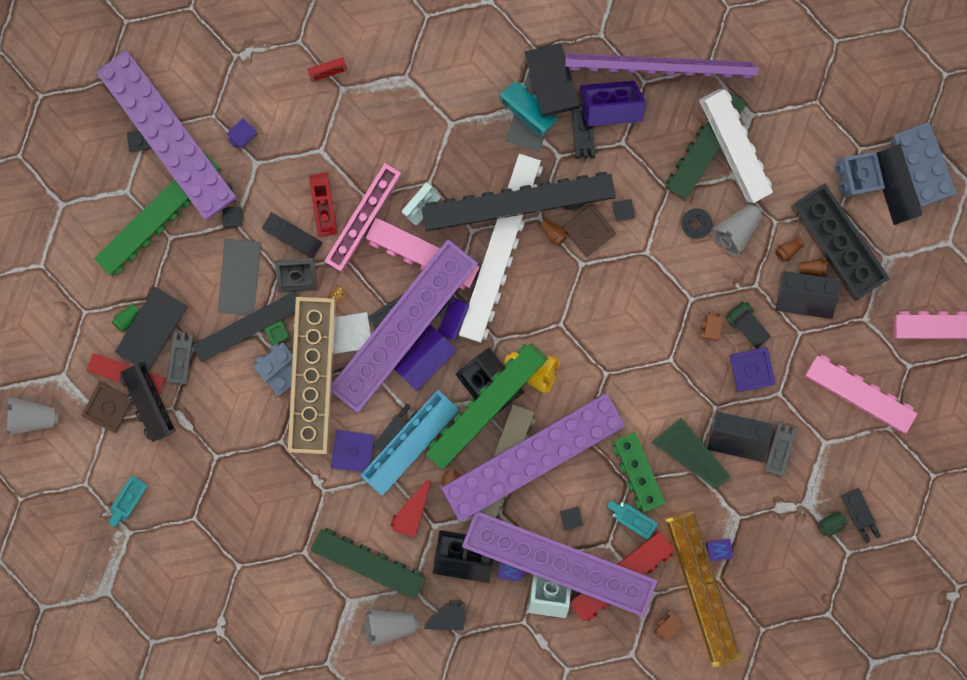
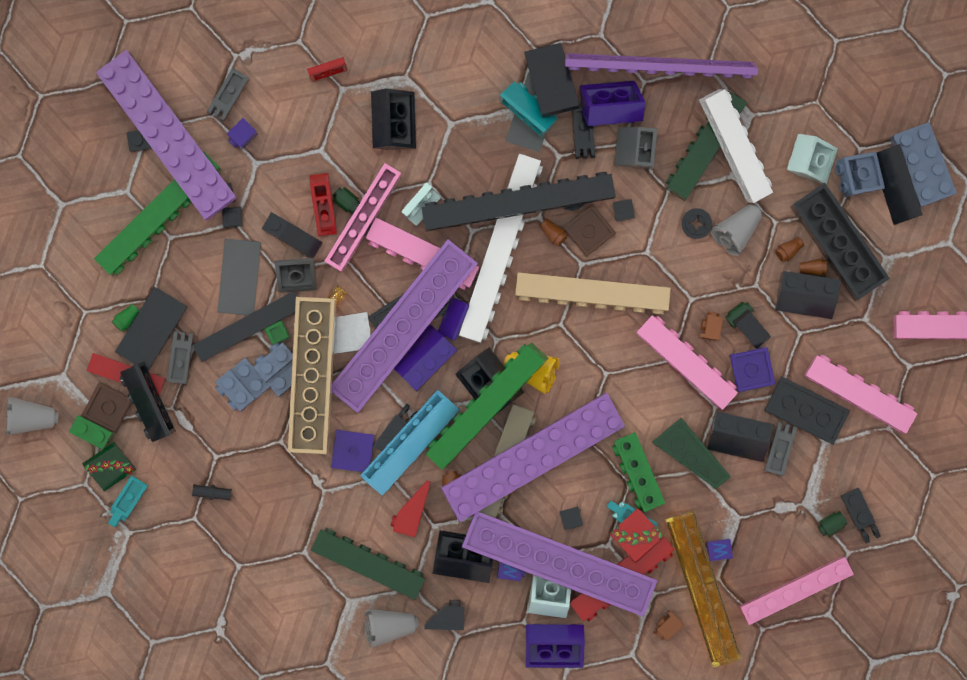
none -> green brick [69,415,115,450]
none -> dark green tile [82,442,136,491]
none -> black pin [192,484,232,501]
none -> dark grey hinge [207,68,249,122]
none -> sand blue plate [215,358,270,412]
none -> dark green brick [333,187,360,214]
none -> black slope [371,88,416,150]
none -> tan brick [515,272,671,315]
none -> dark purple slope [526,624,585,668]
none -> red tile [609,508,664,563]
none -> dark grey slope [614,127,657,170]
none -> bright pink brick [635,316,738,410]
none -> bright pink brick [738,556,854,625]
none -> black tile [764,376,850,445]
none -> light aqua slope [787,134,838,184]

